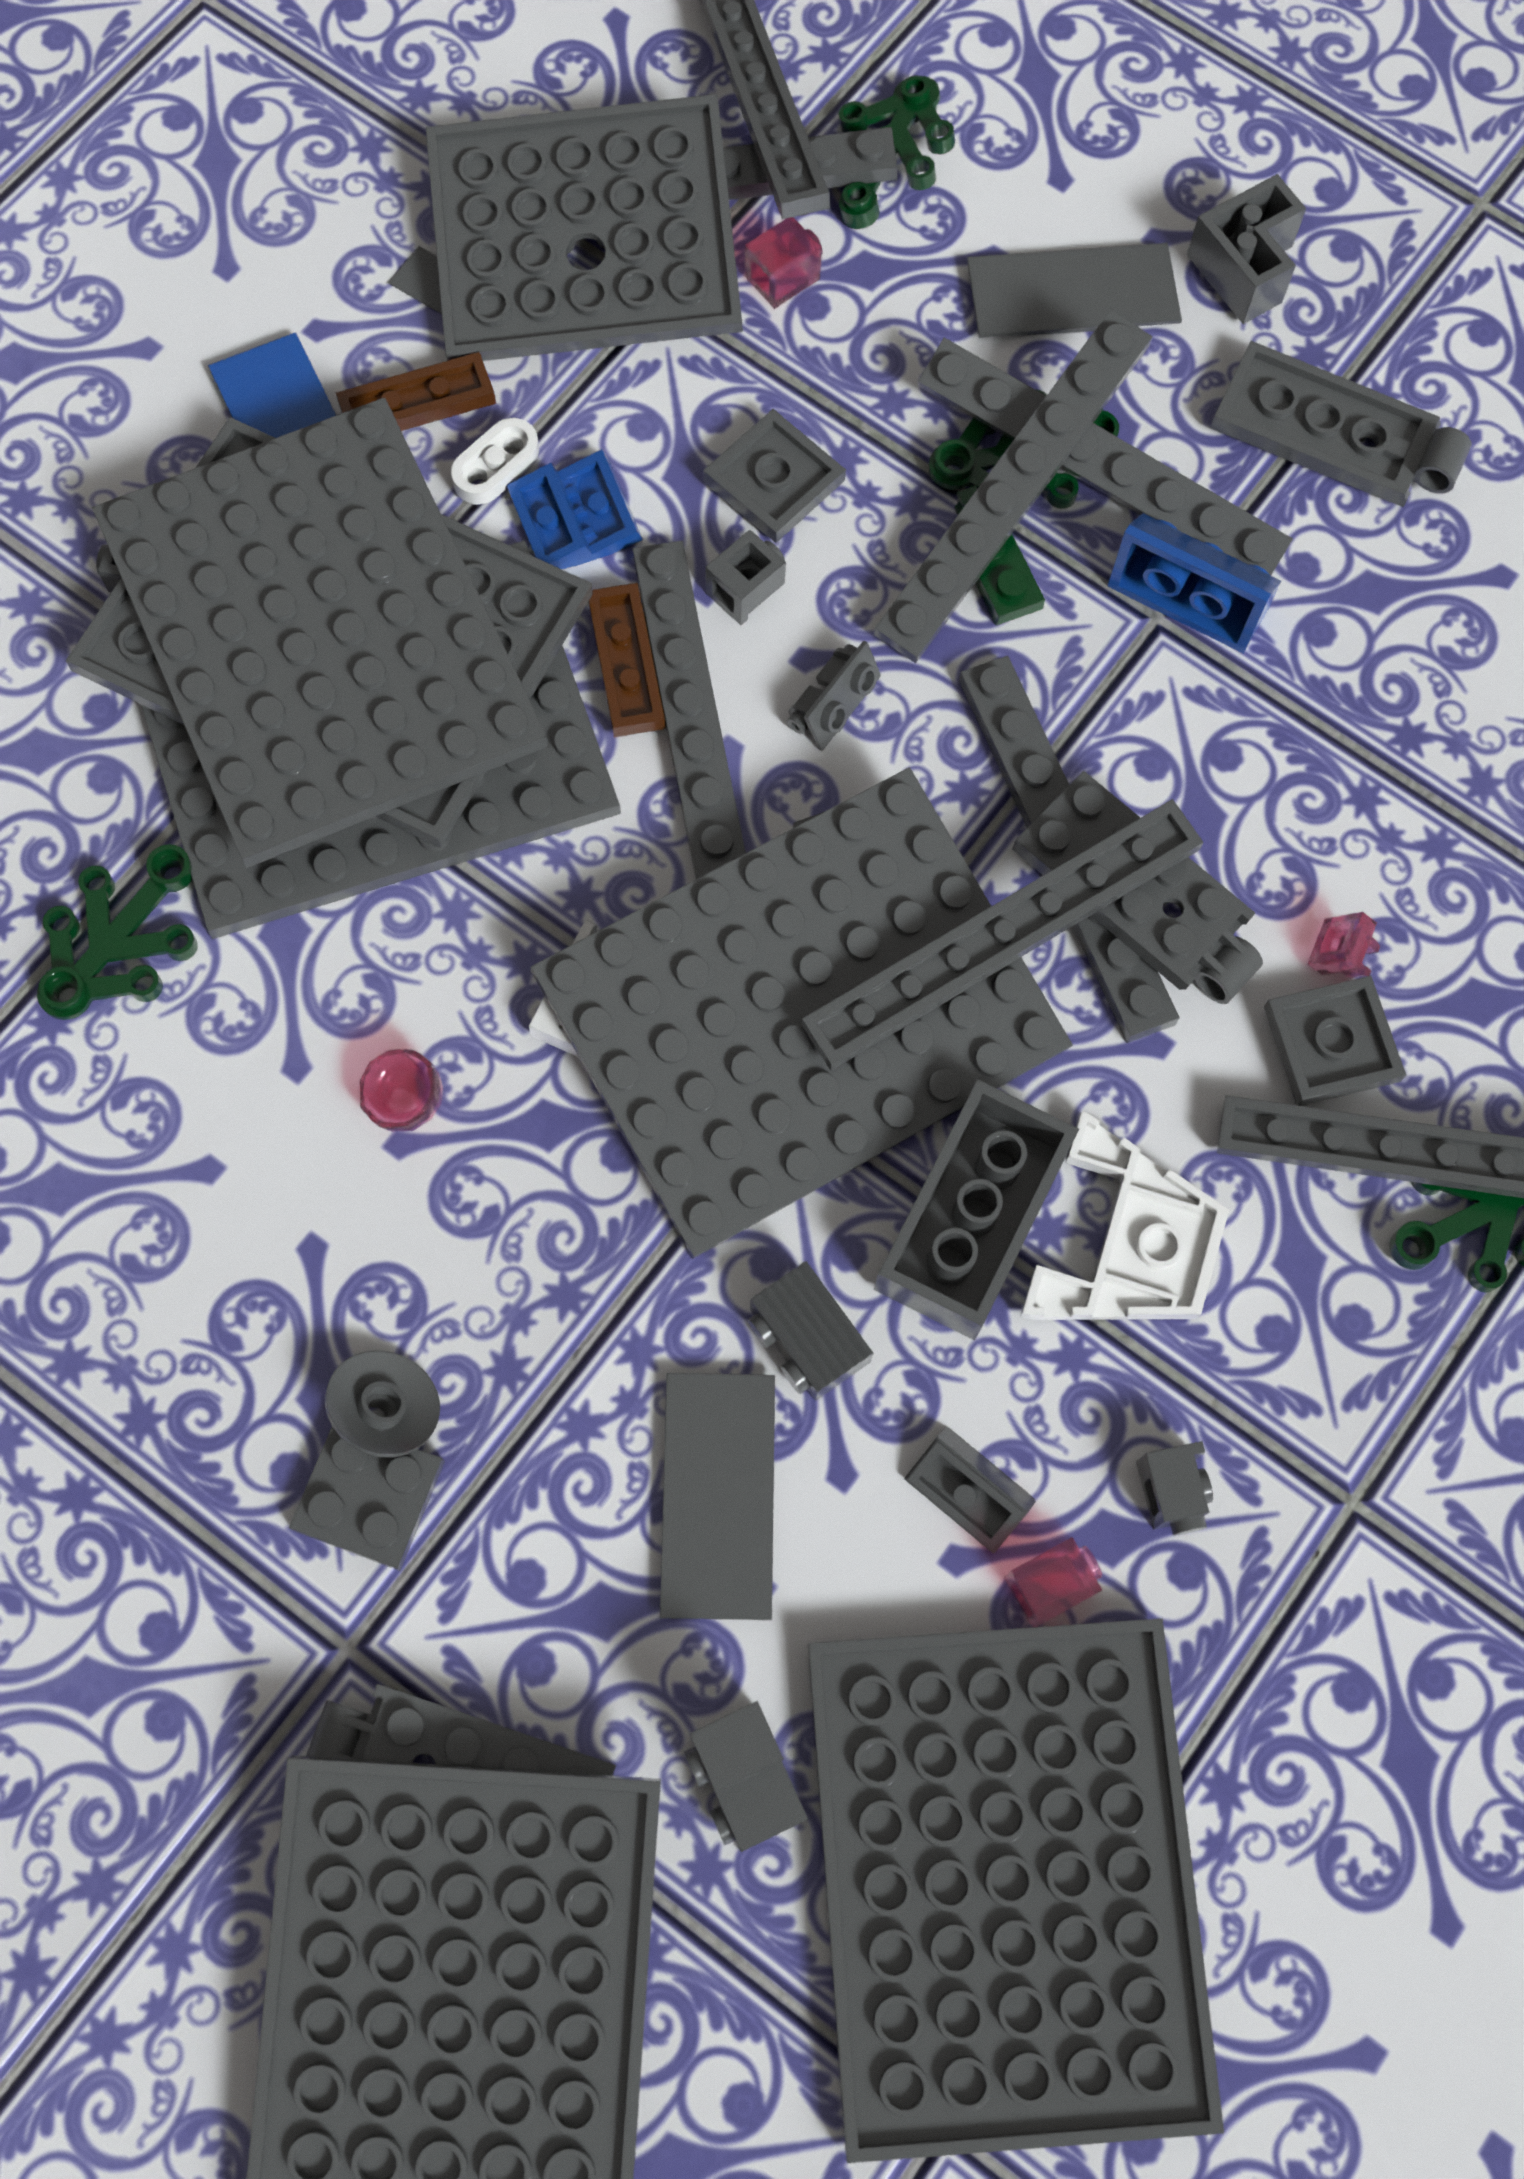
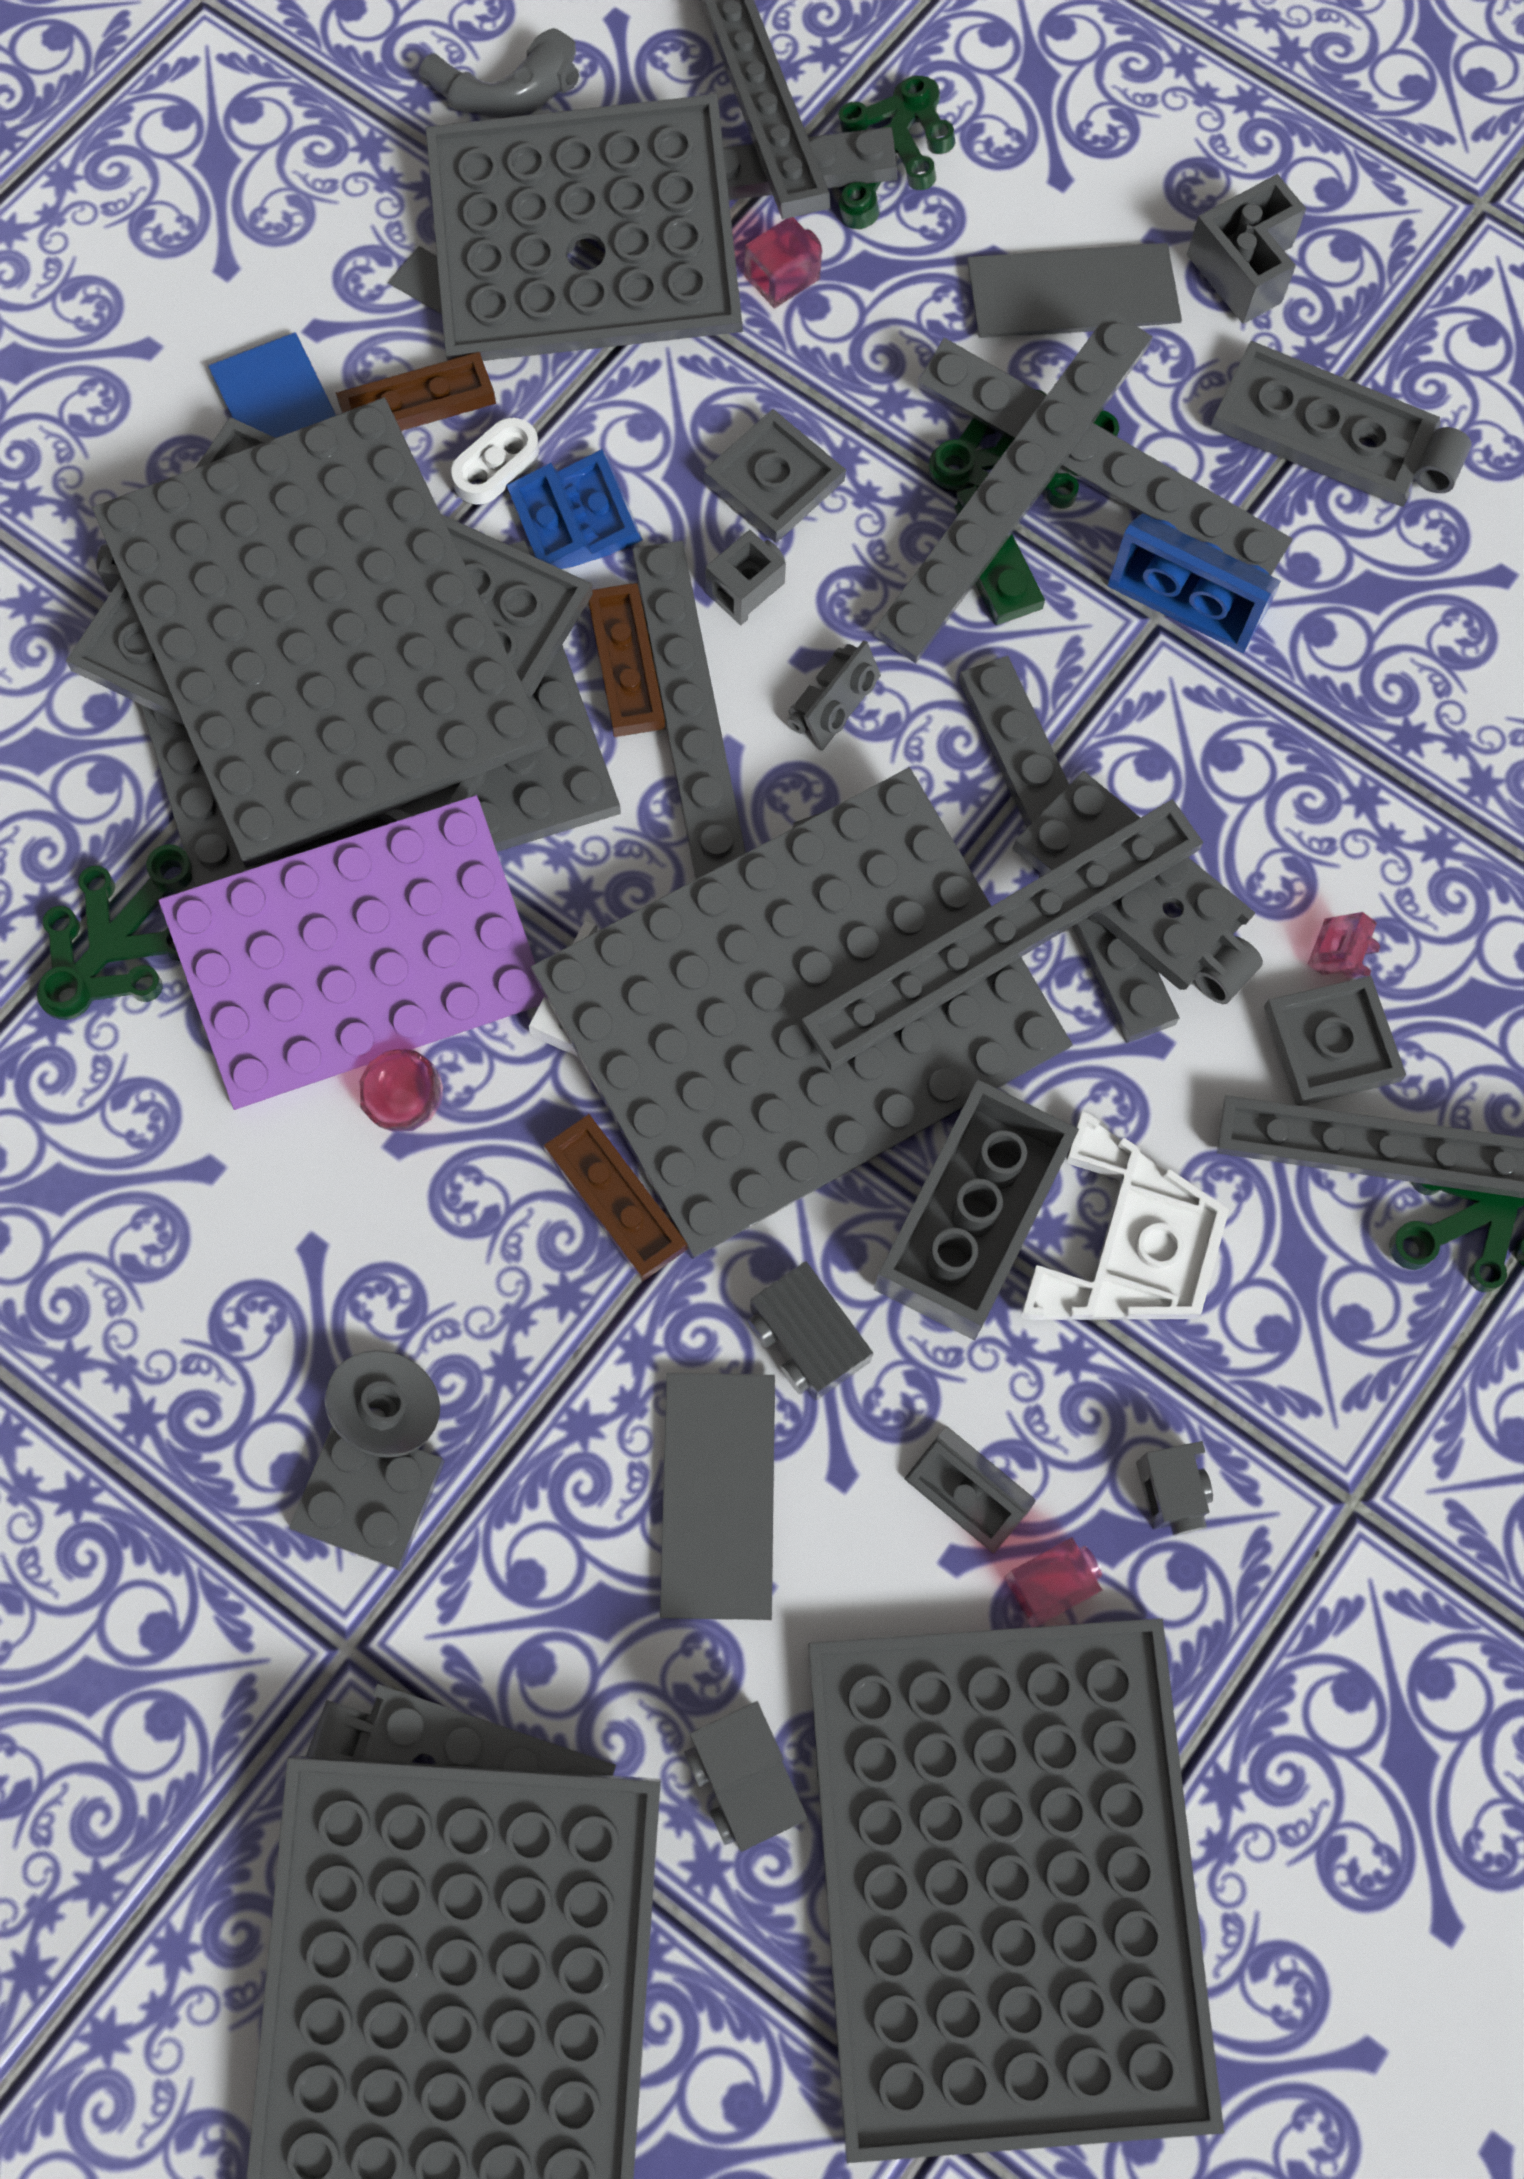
none -> medium lavender plate [159,795,544,1110]
none -> dark grey piece [419,28,579,119]
none -> reddish brown plate [544,1114,688,1282]

